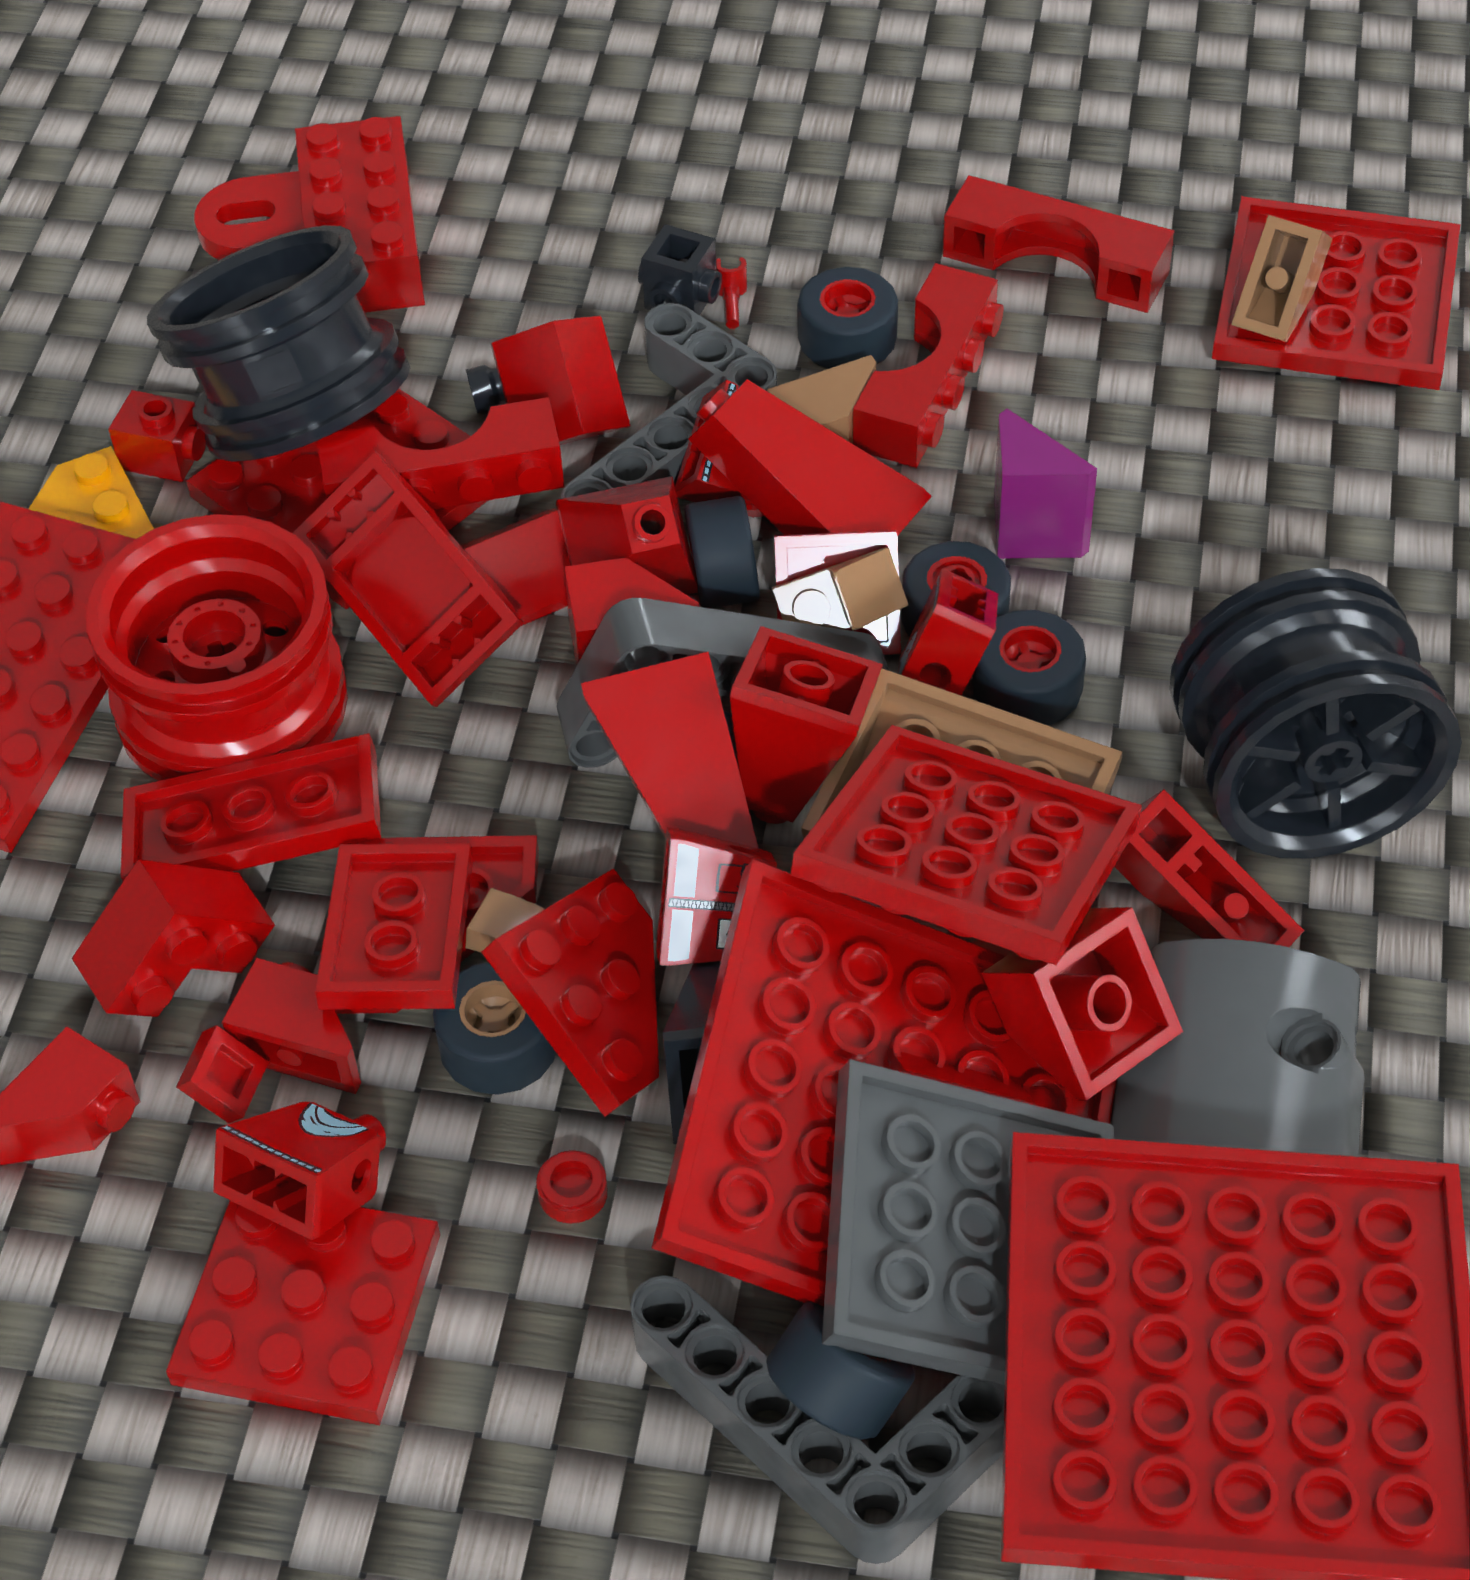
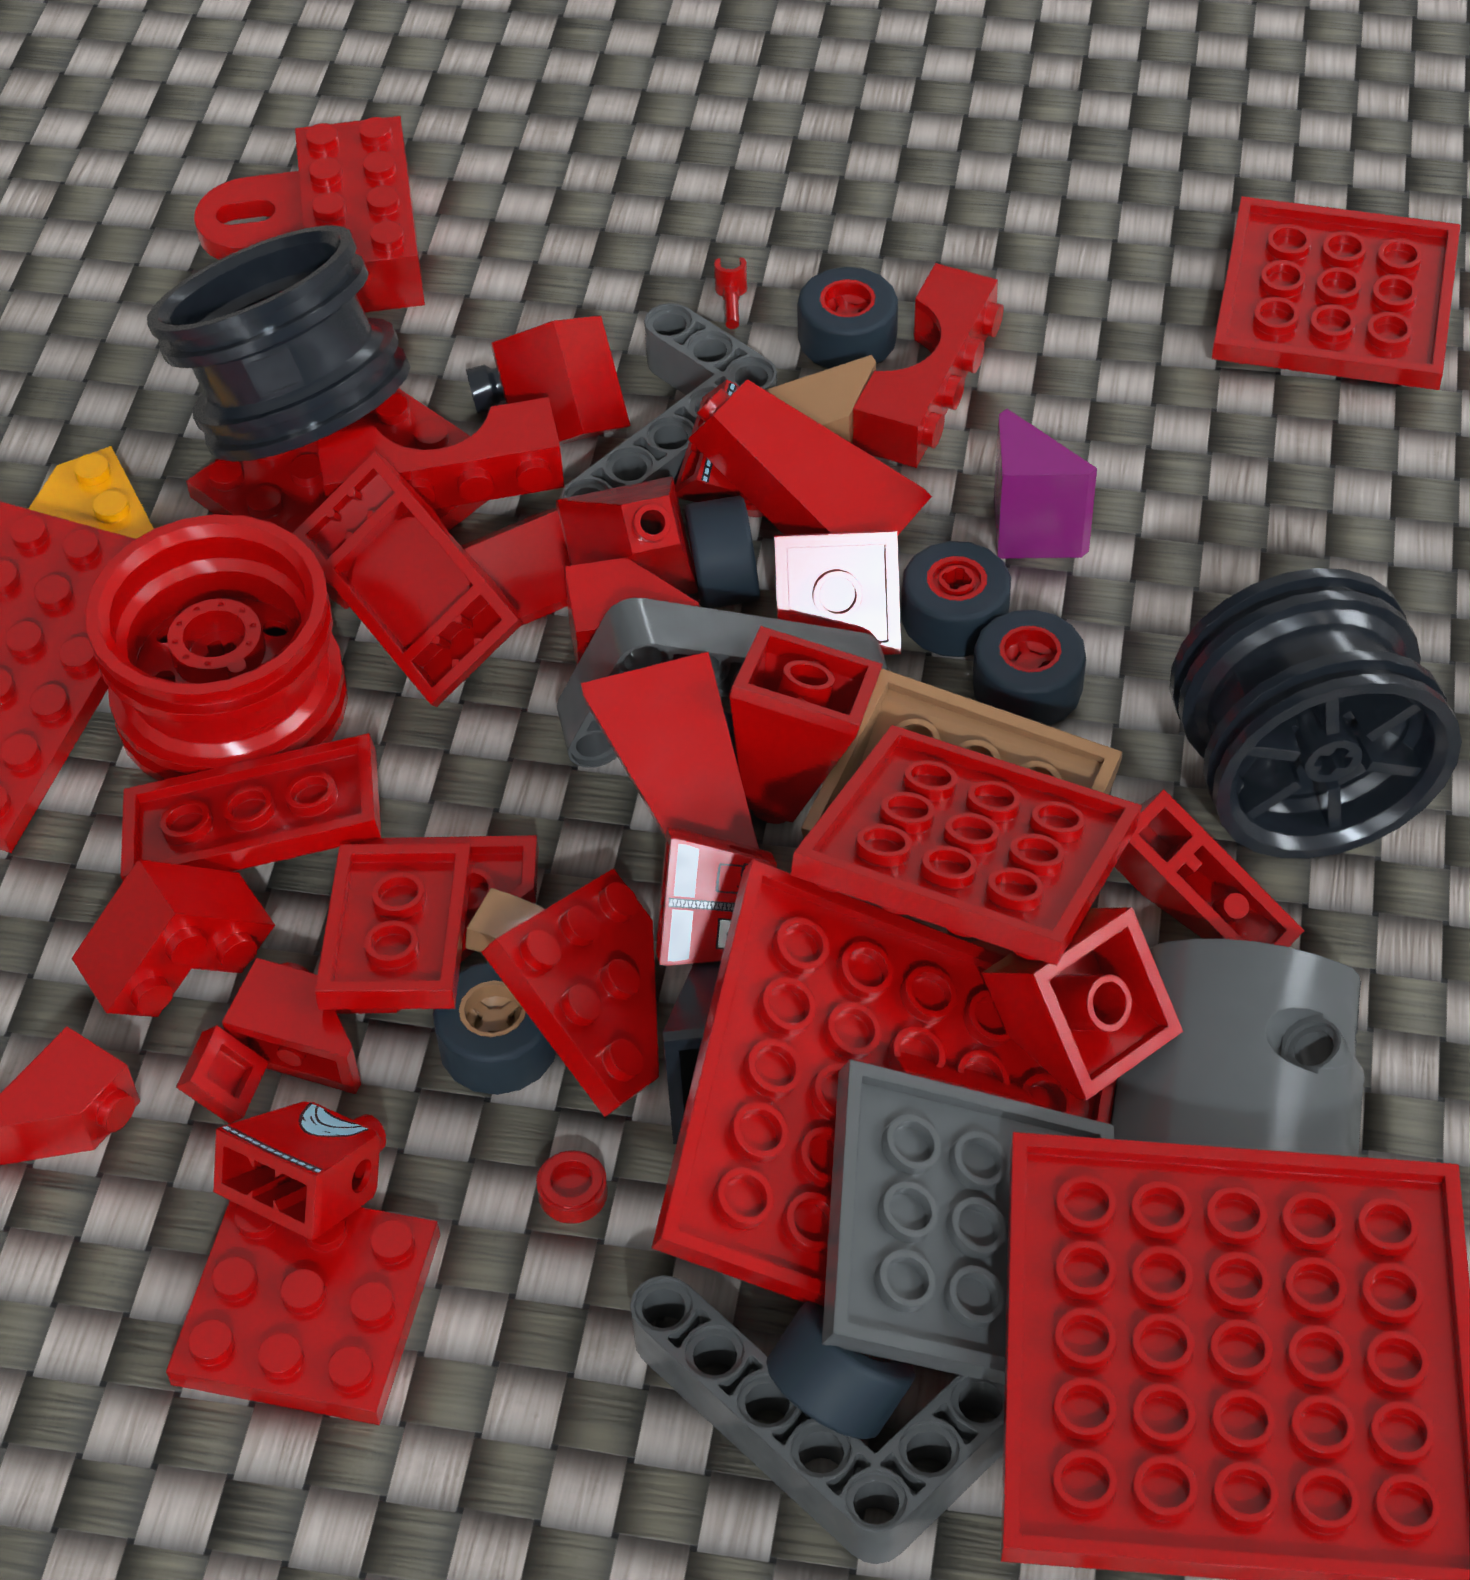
red brick [108,390,206,482] -> none
black brick [638,224,722,315] -> none
medium nougat slope [772,547,908,630] -> none
red torso [897,568,998,696] -> none
red arch [943,175,1175,313] -> none
medium nougat slope [1231,215,1332,342] -> none

